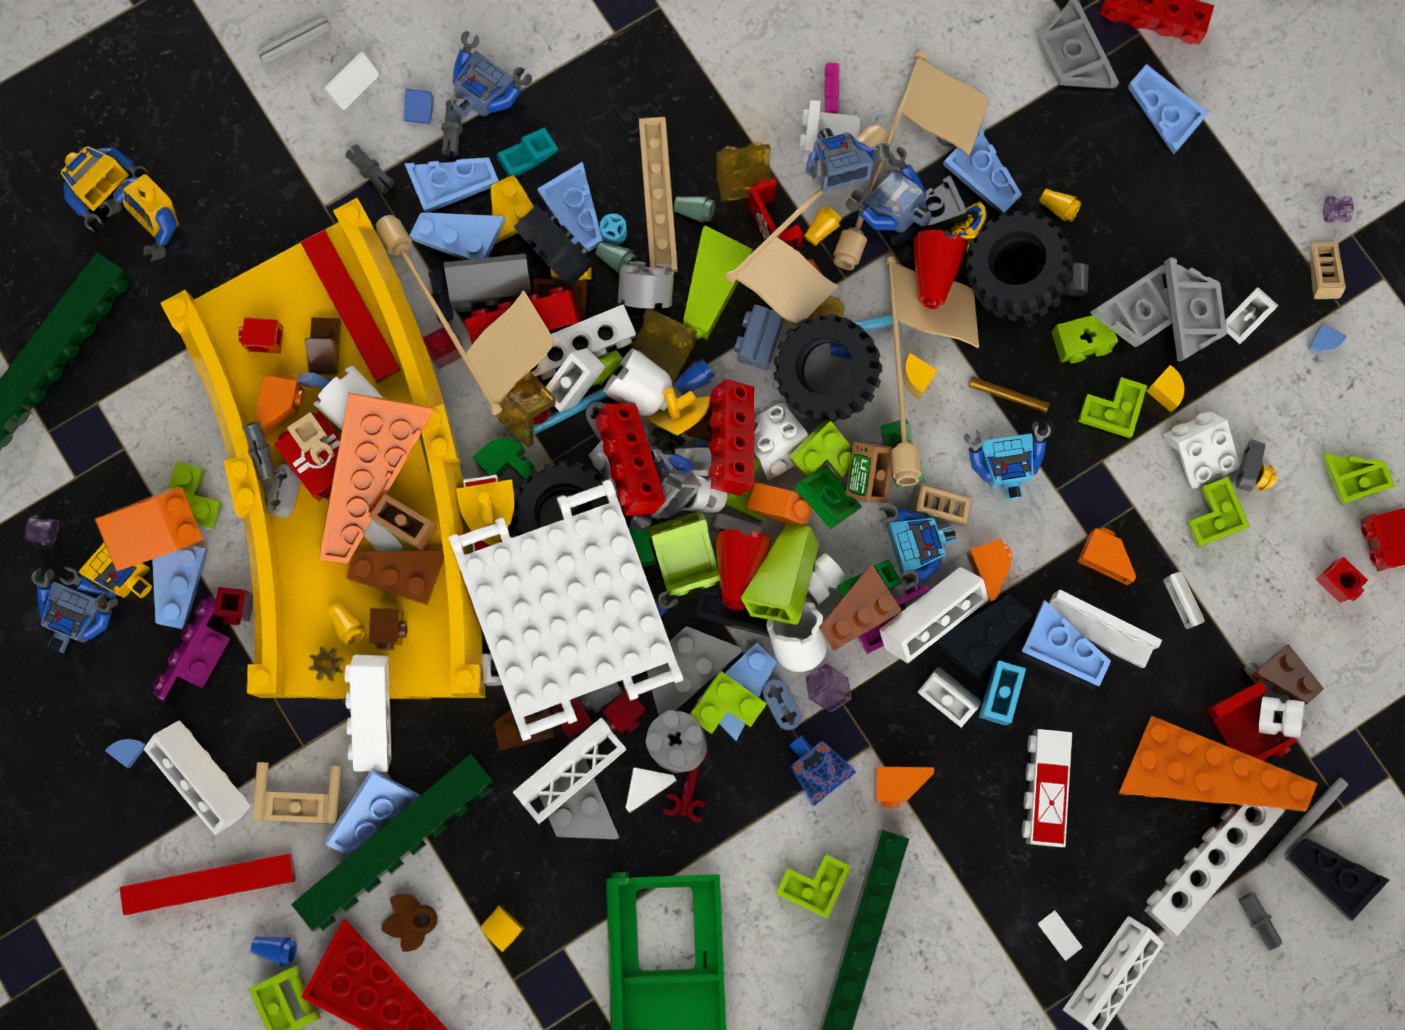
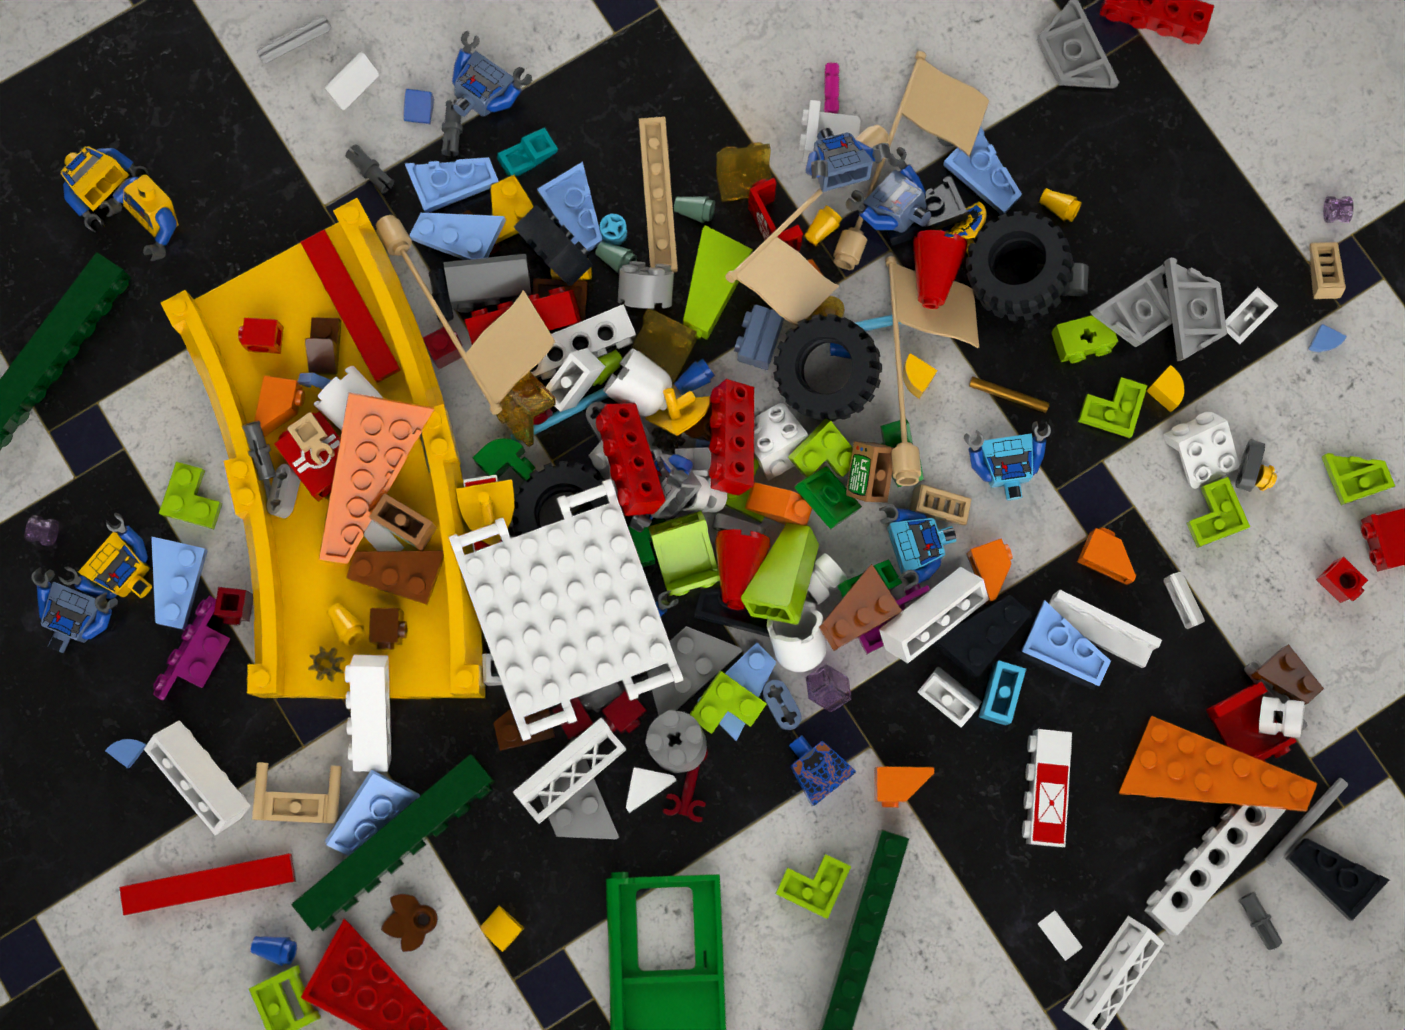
orange slope [95,488,203,571] -> none
light blue wing [1128,64,1209,154] -> none

